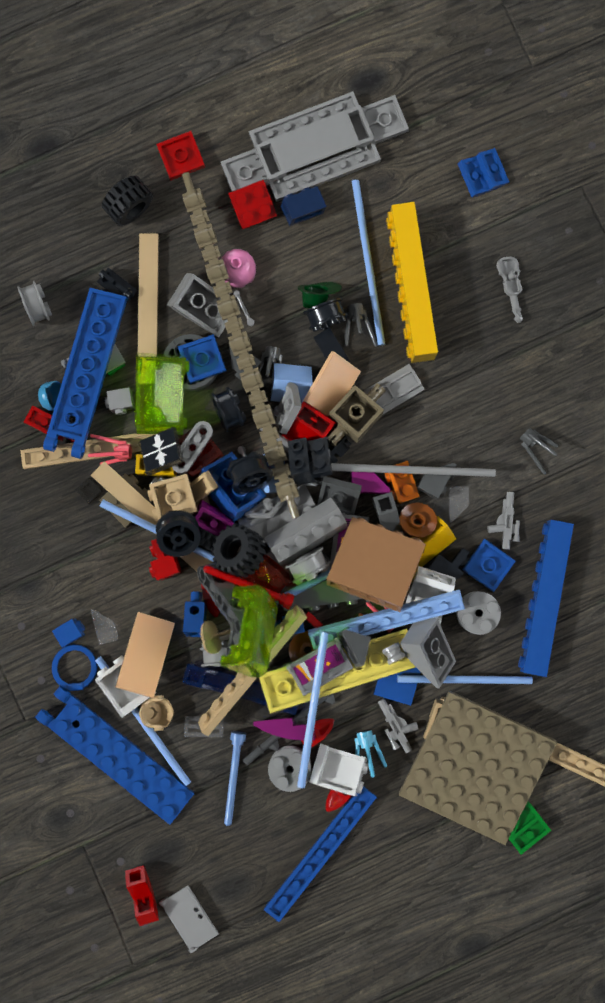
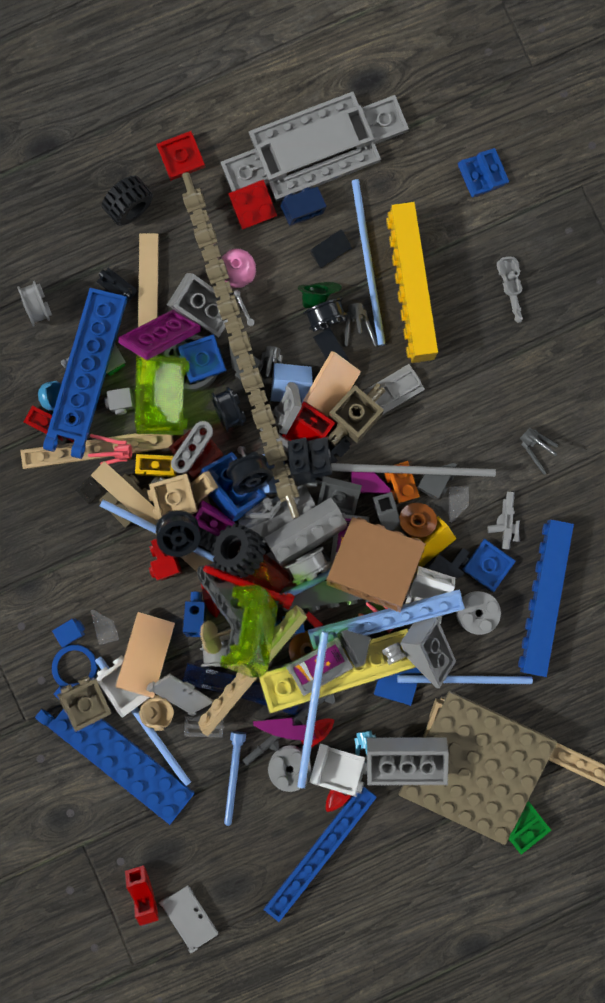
black tile [140,426,183,476] -> none
light grey piece [378,698,418,753] -> none
none -> dark tan plate [57,676,111,732]
none -> magenta tile [118,310,201,360]
none -> light grey door [147,674,213,716]
none -> black slope [310,229,352,268]
none -> light grey slope [367,737,448,785]

